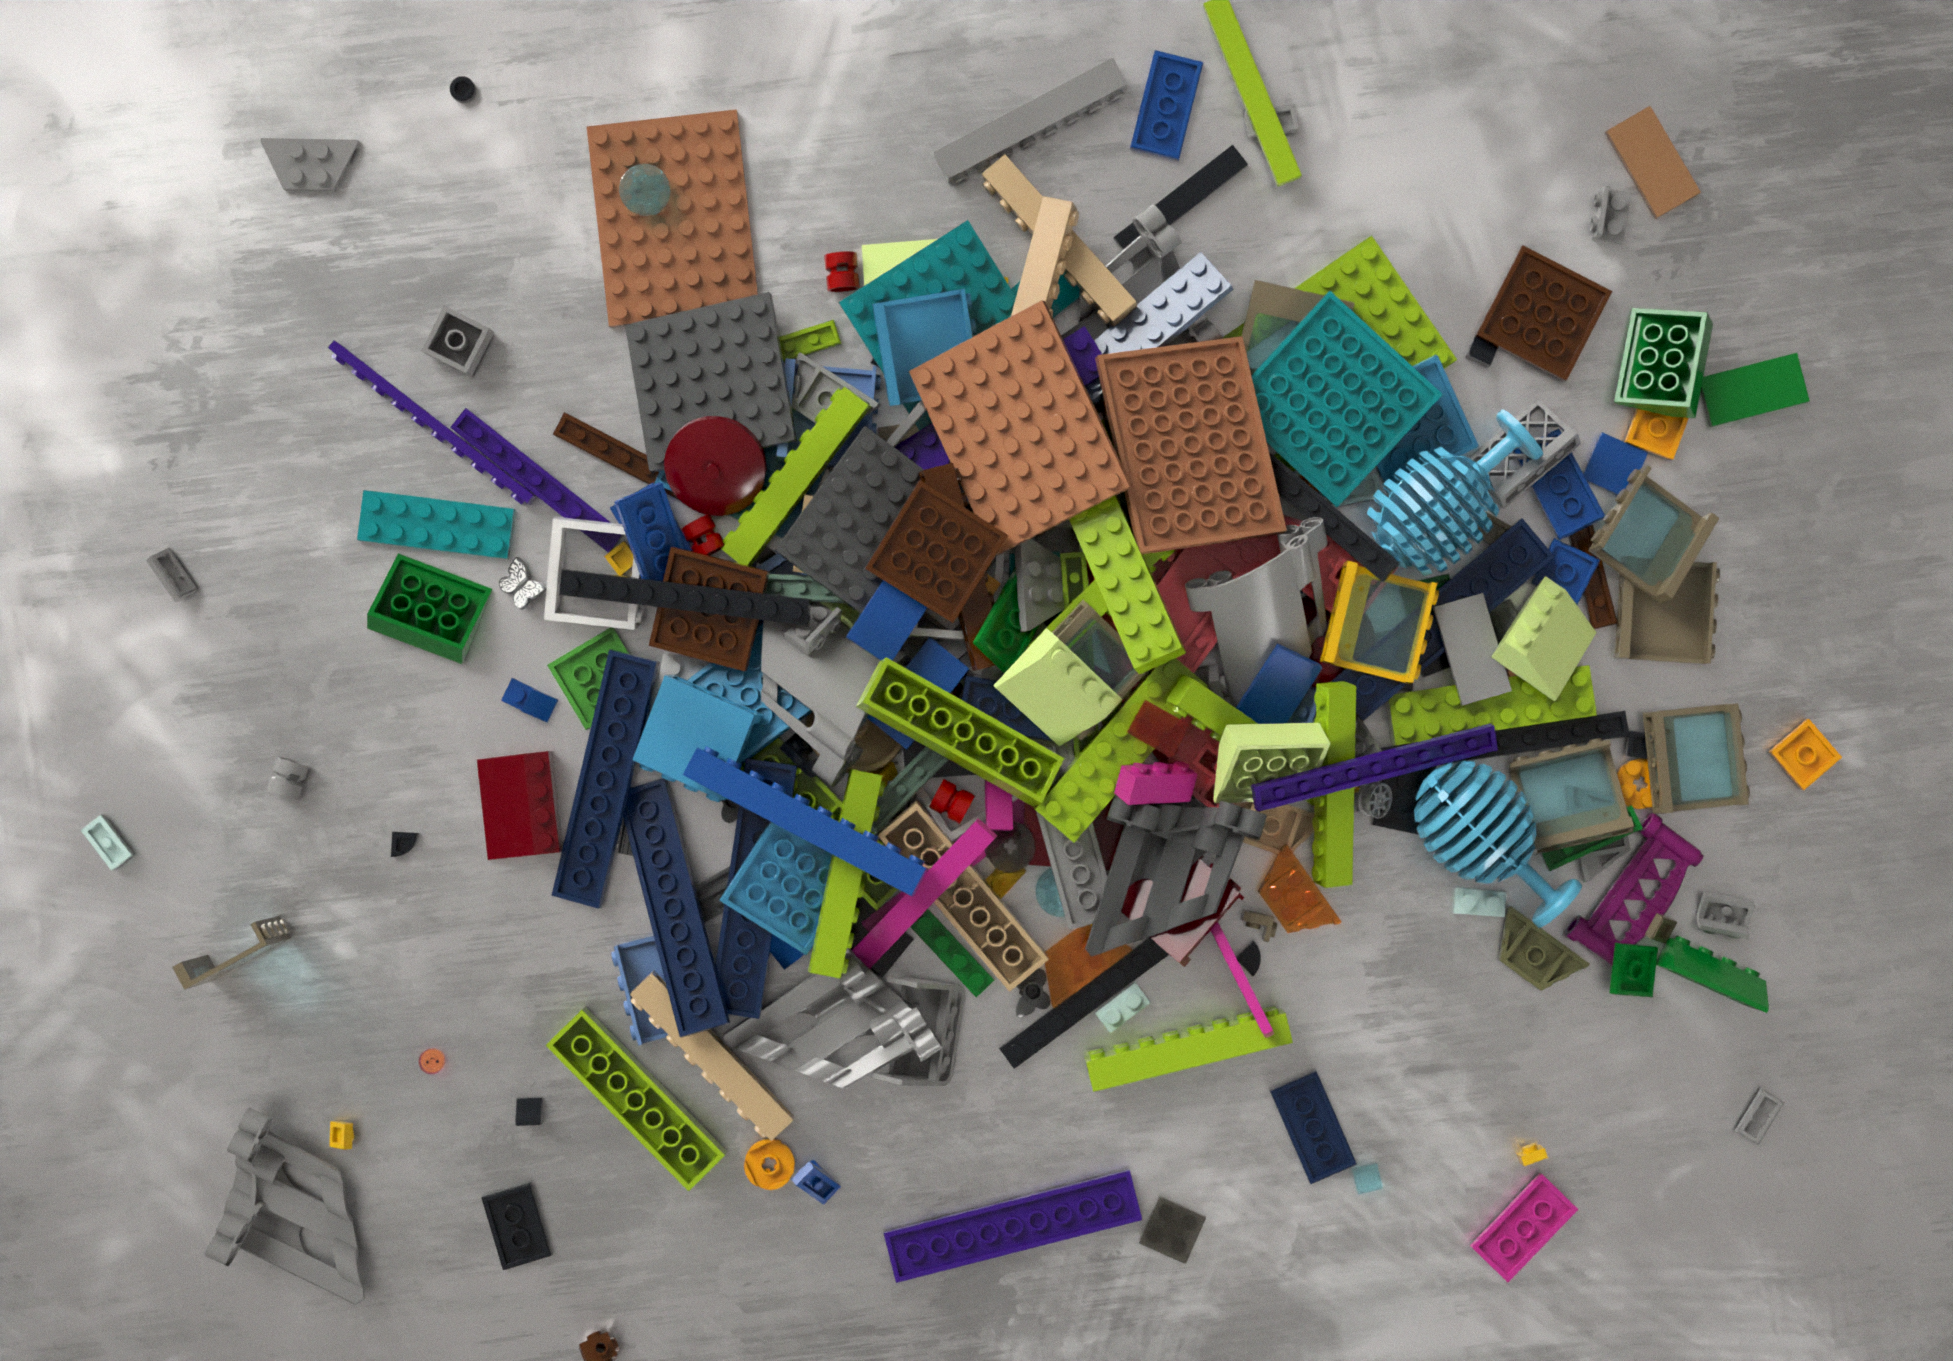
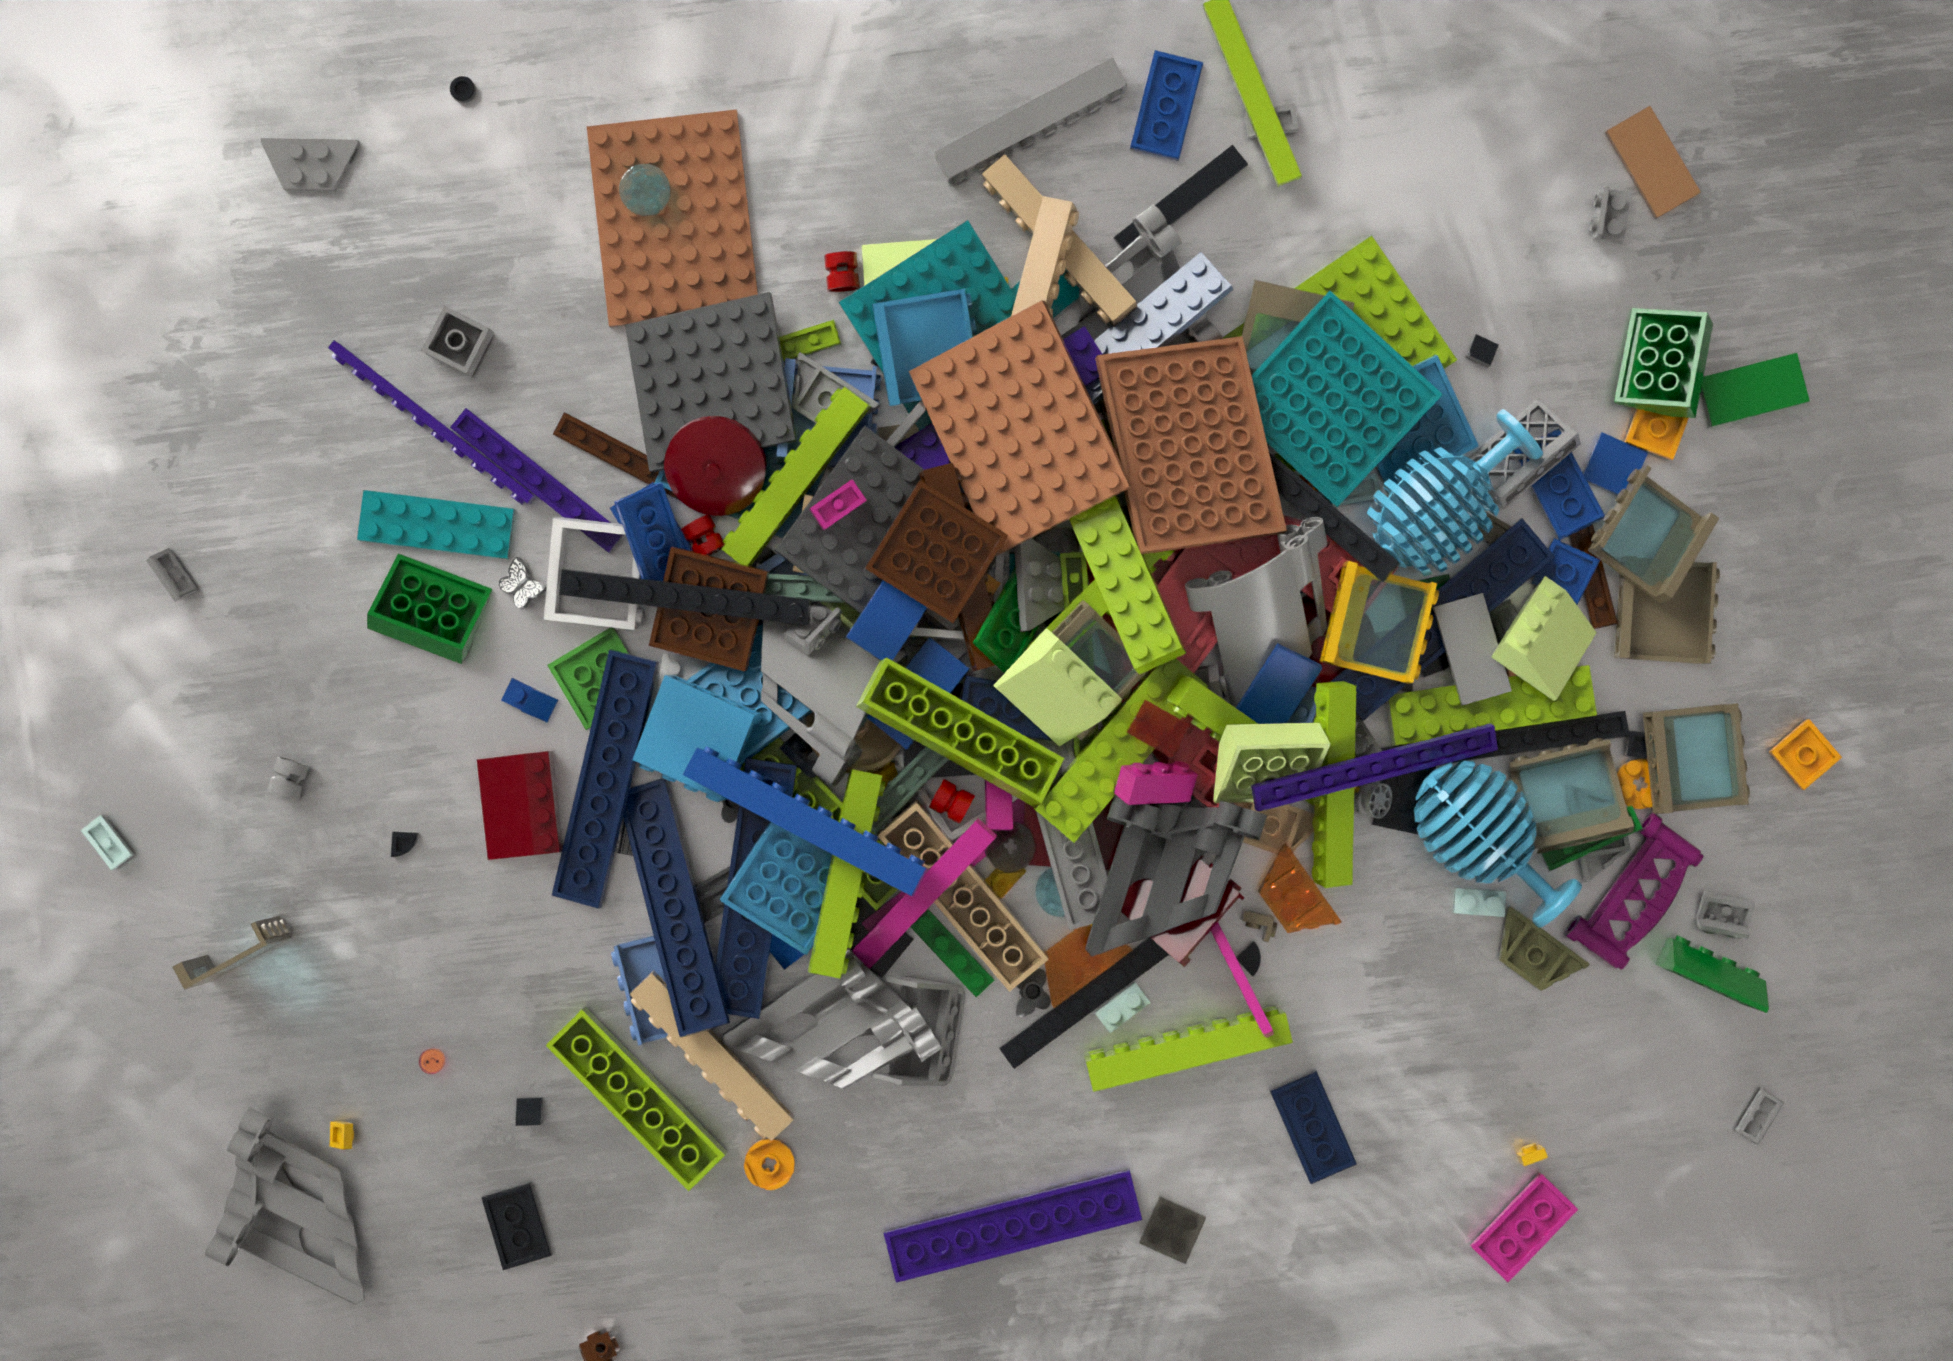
yellow plate [604,541,633,576] -> none
blue slope [791,1160,841,1205] -> none
clear light blue tile [1351,1163,1383,1194] -> none
reddish brown plate [1475,245,1613,382] -> none
green tile [1609,943,1658,997] -> none
dark tan tile [1645,913,1677,944] -> none
none -> dark pink plate [809,479,867,530]

